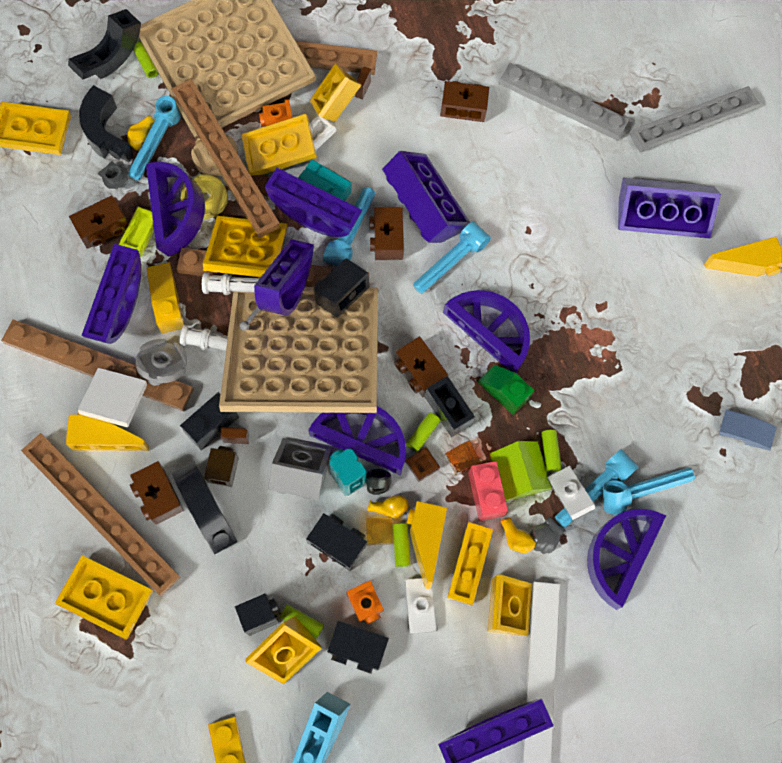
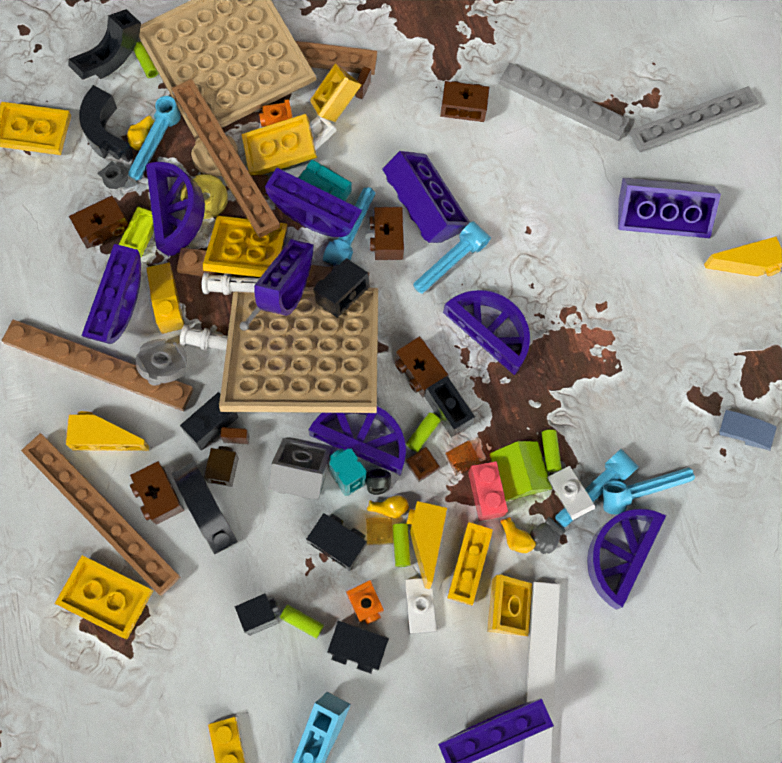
white tile [78,368,147,427] -> none
yellow slope [245,616,321,684] -> none
green slope [478,365,534,415] -> none

